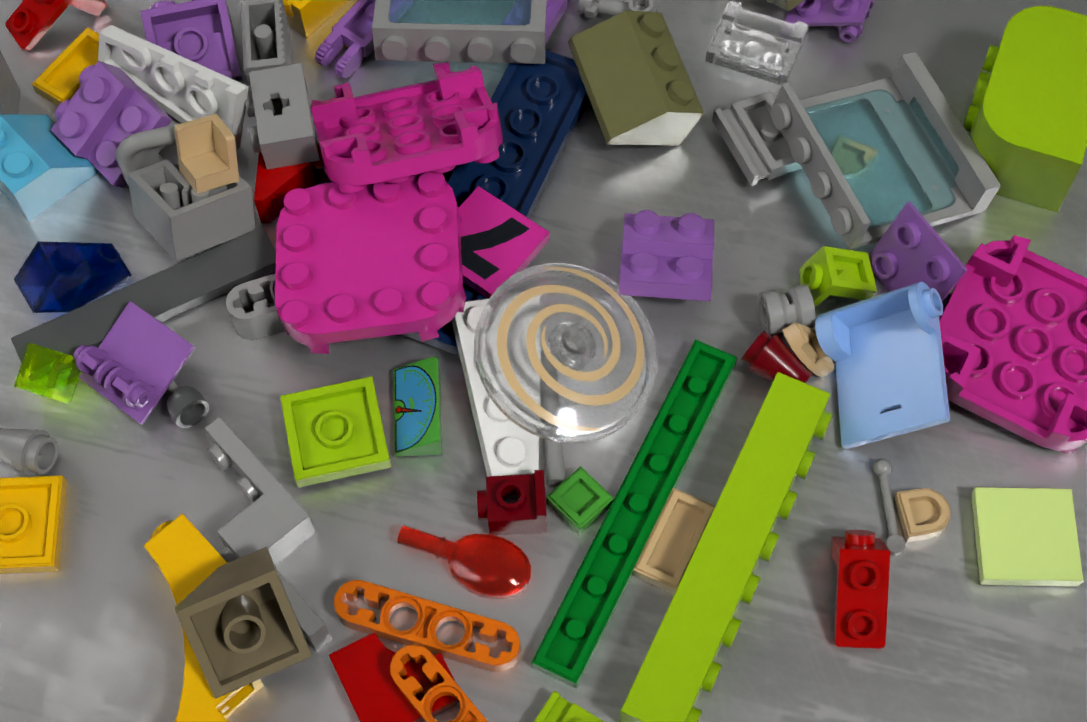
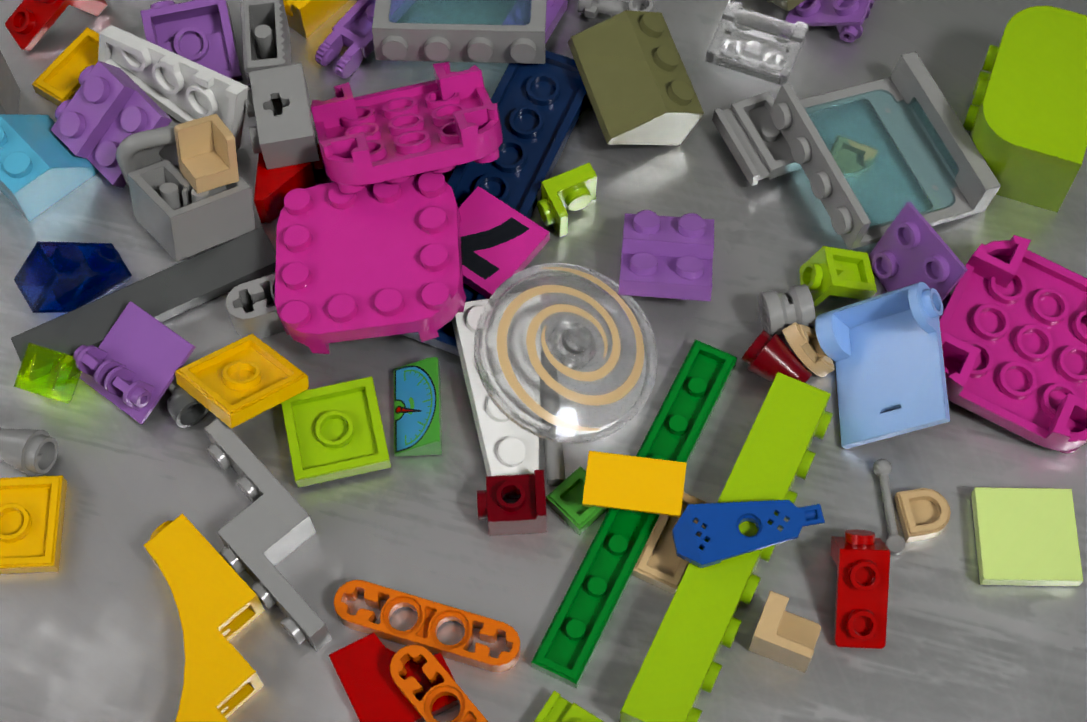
dark tan slope [175,547,312,699] -> none
clear red piece [397,525,531,599] -> none
none -> yellow tile [175,333,309,429]
none -> lime bracket [537,162,597,237]
none -> yellow hinge [582,451,687,518]
none -> blue piece [672,500,825,568]
none -> tan panel [749,591,821,673]

